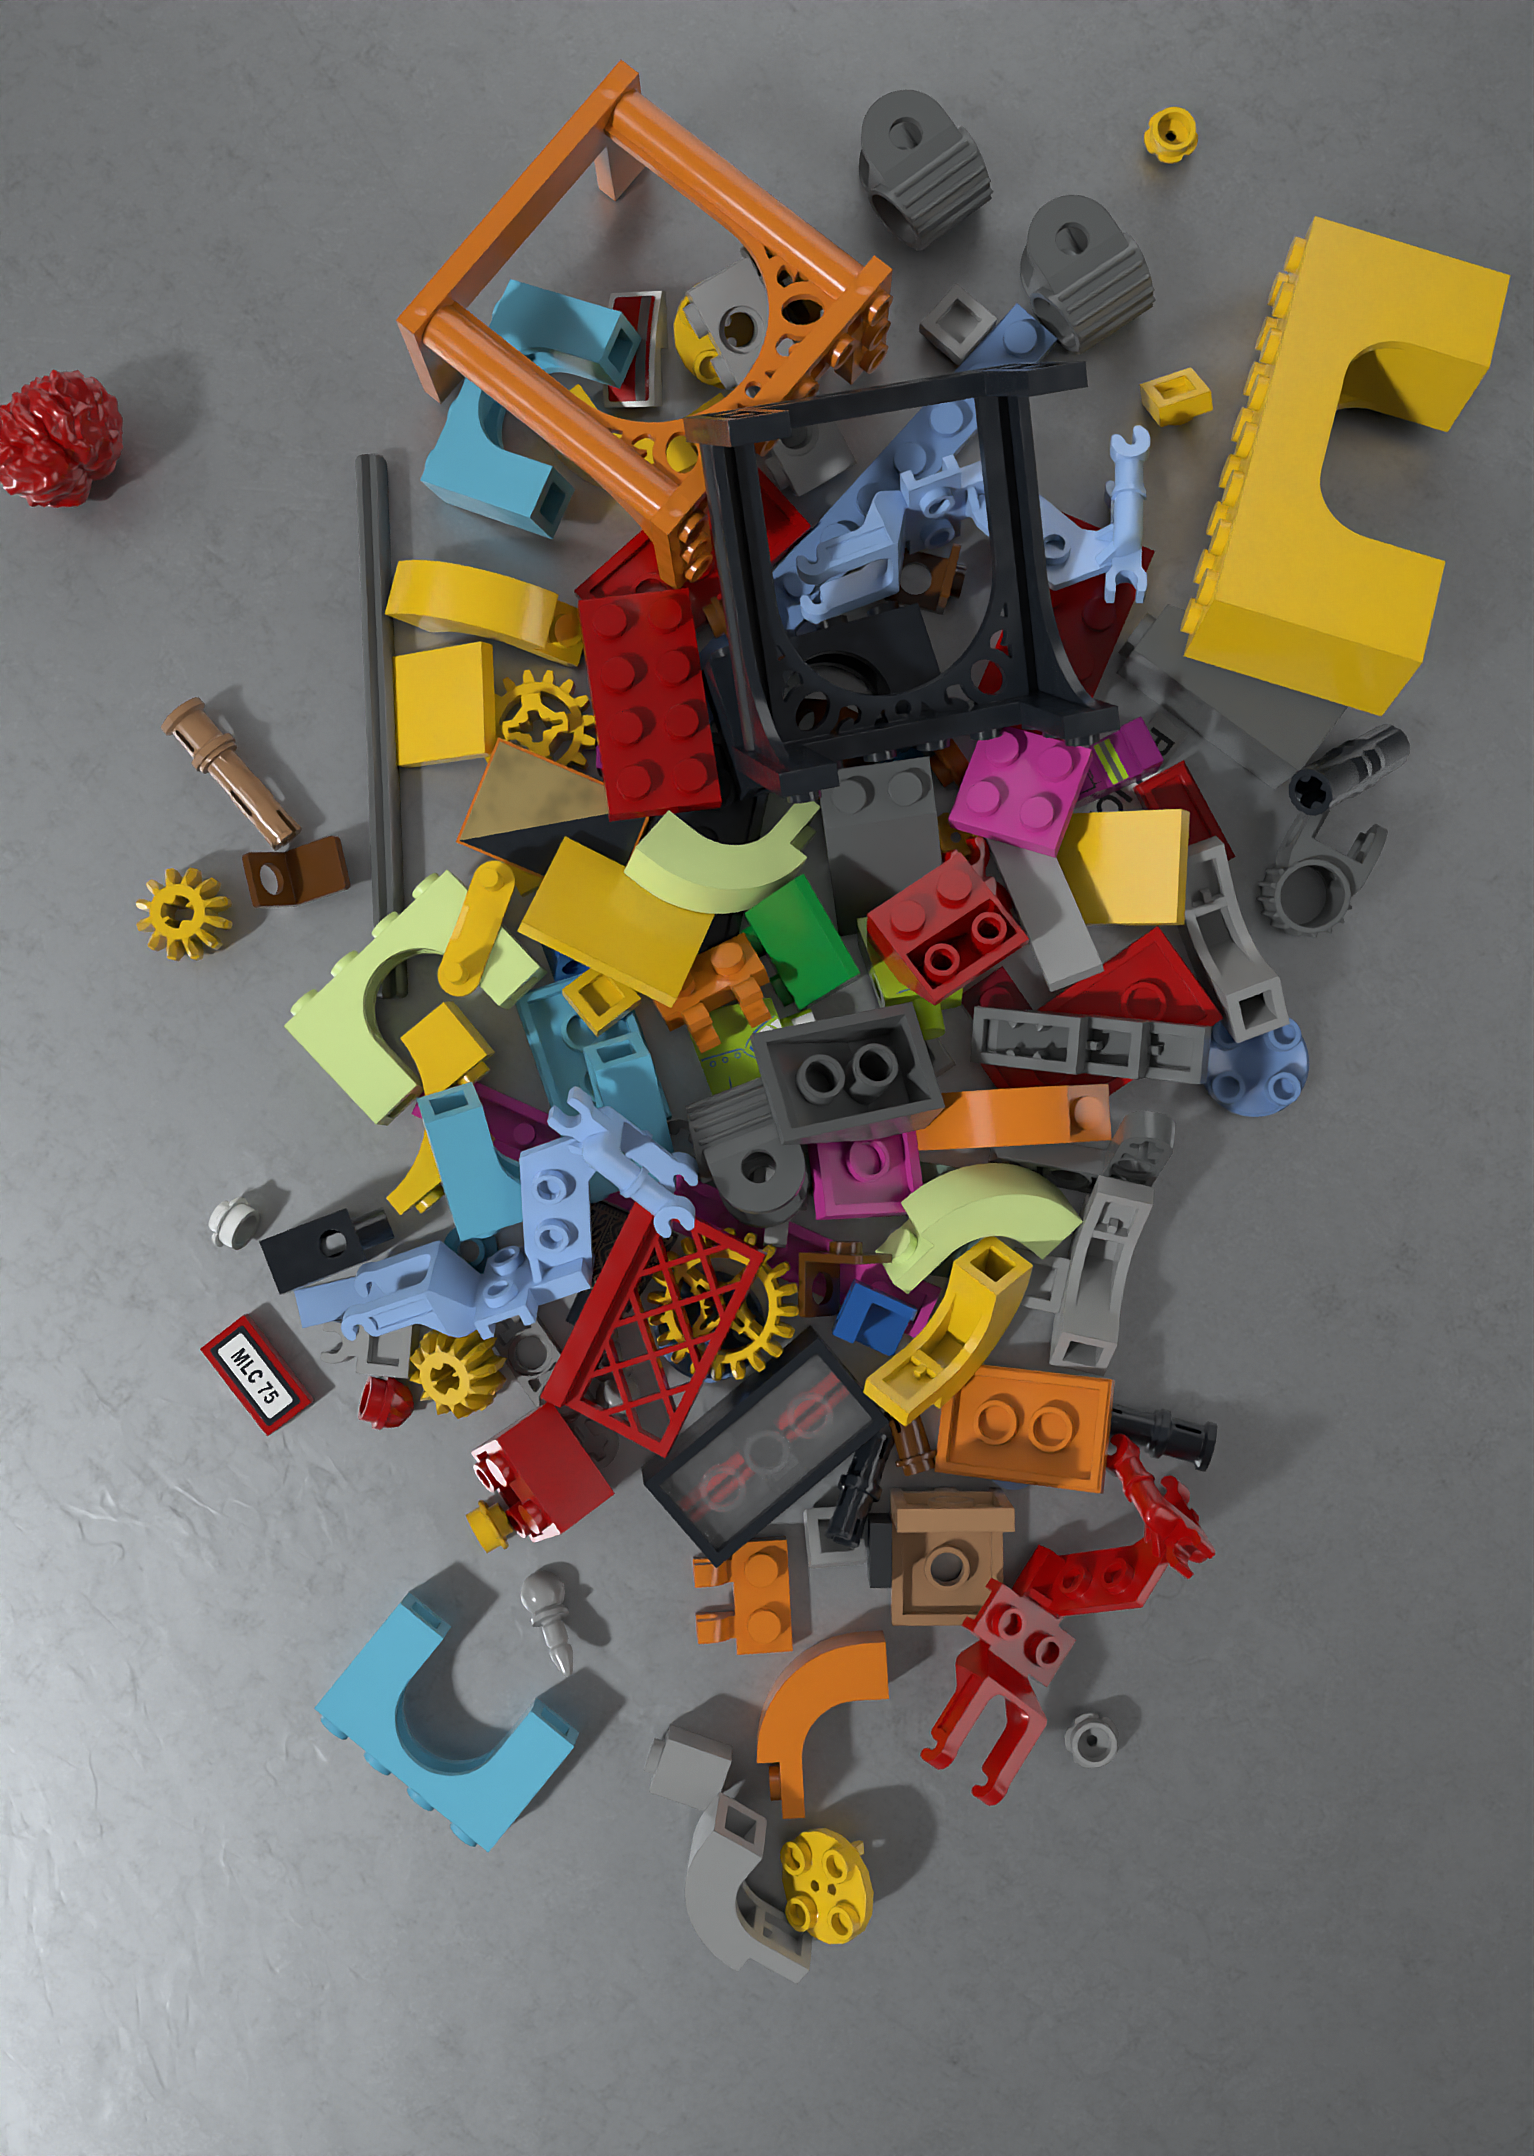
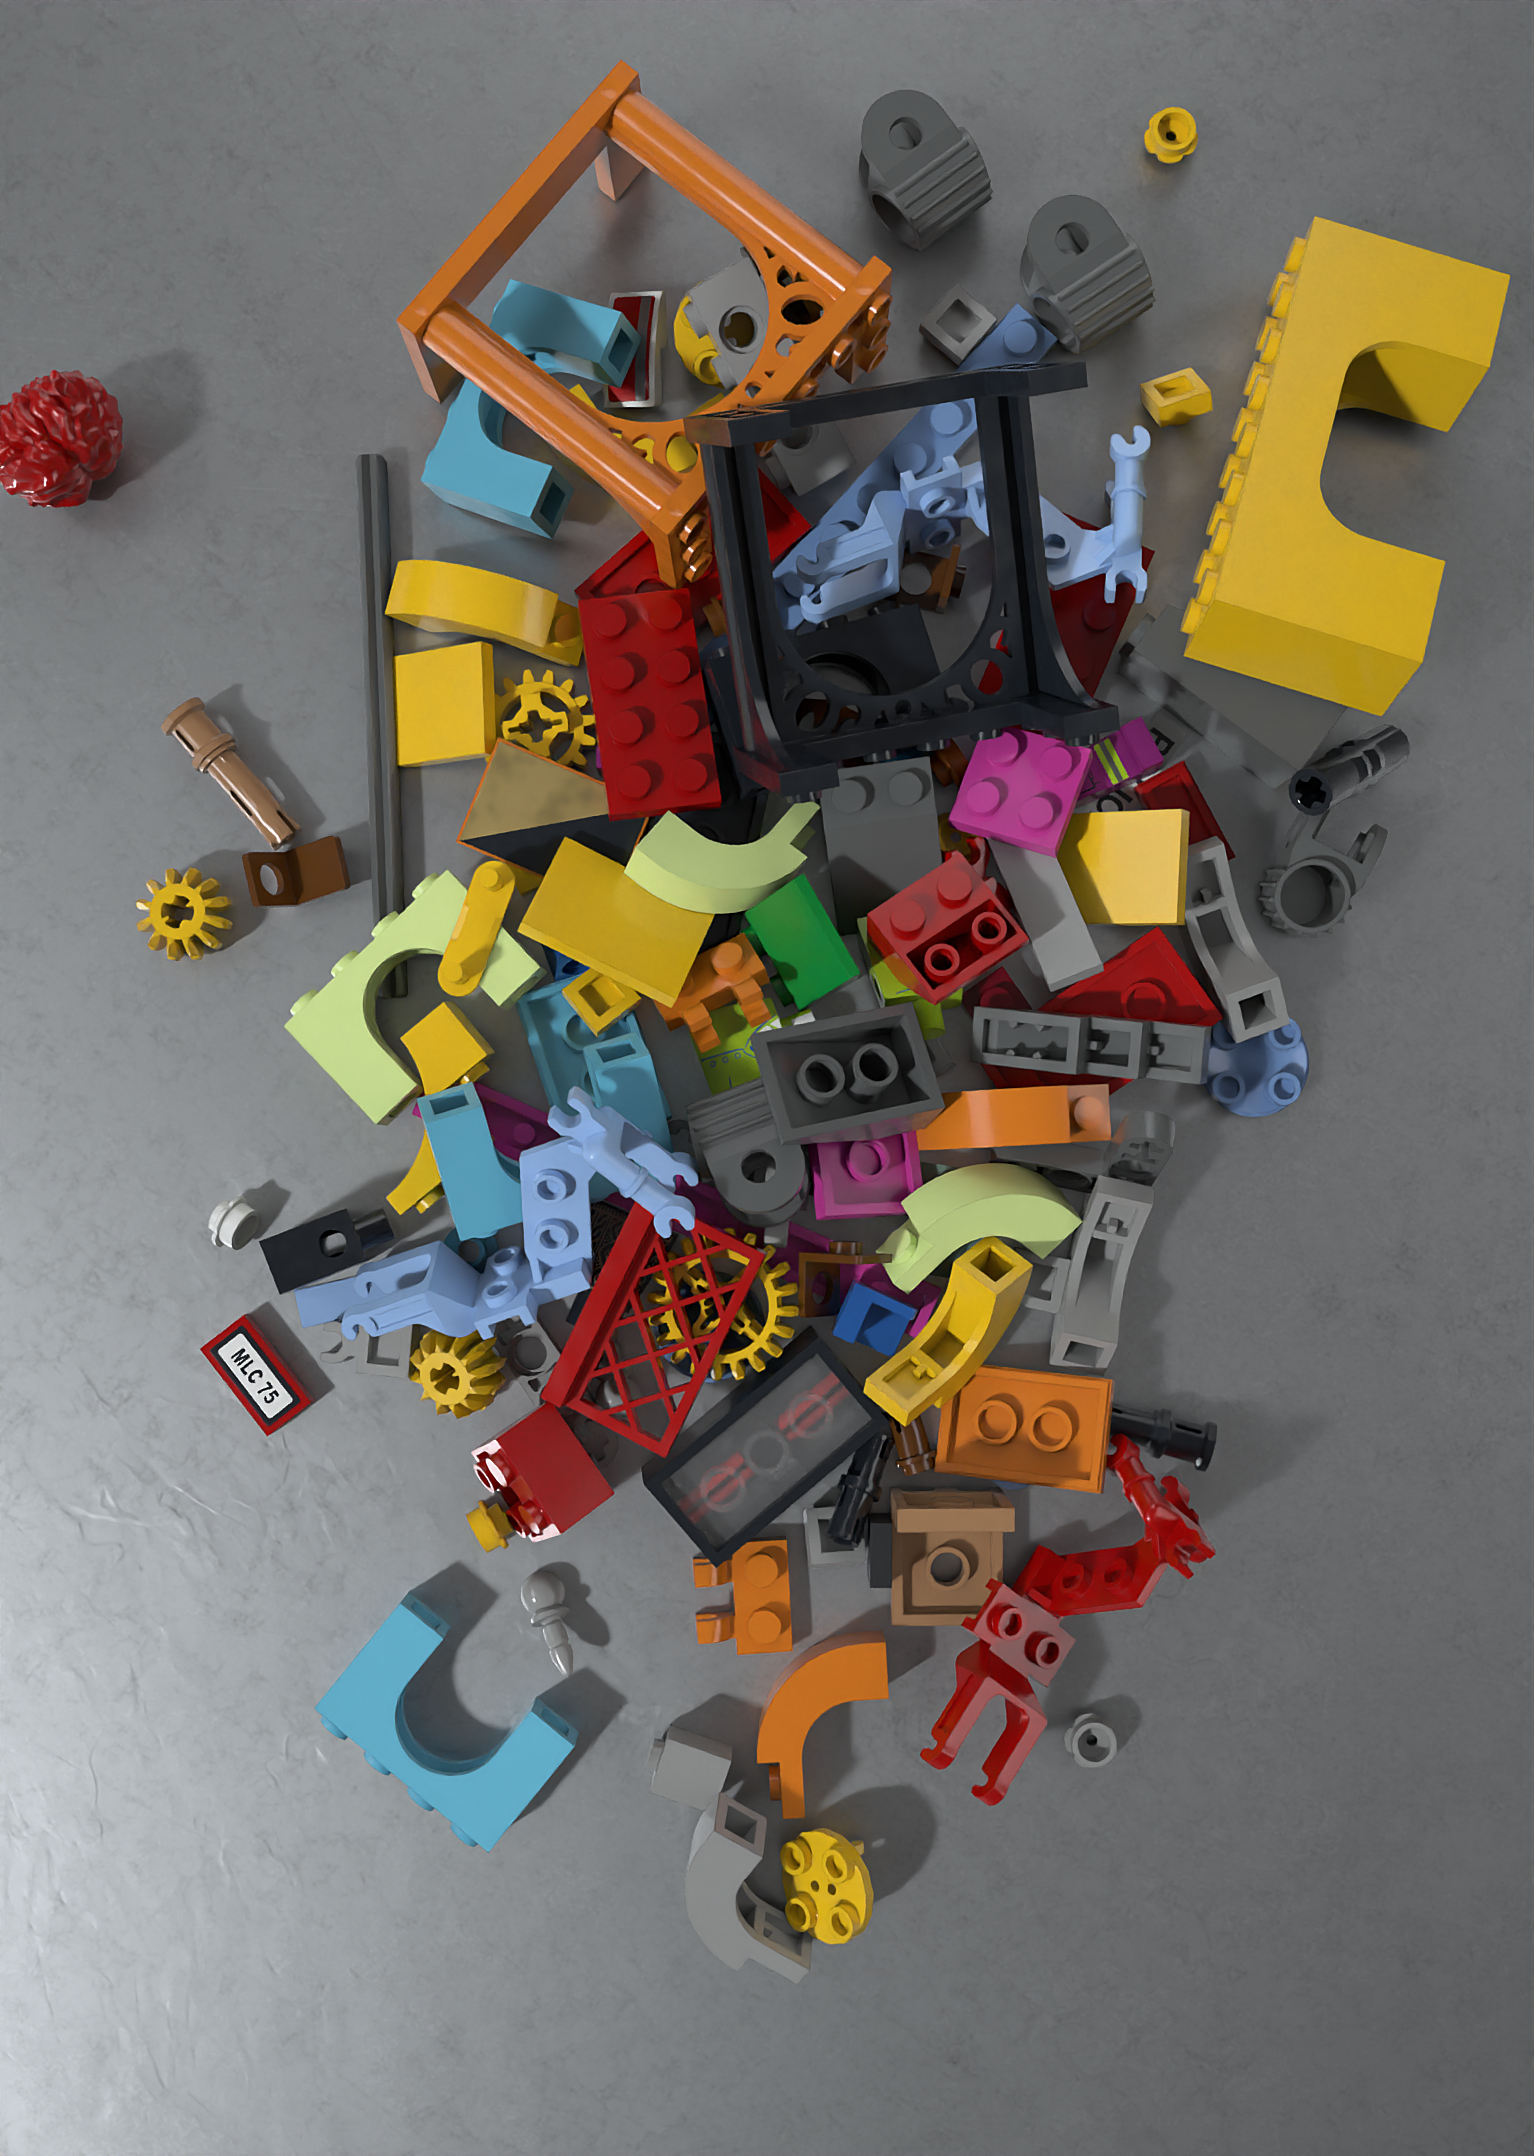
red plate [358,1376,414,1430] -> none

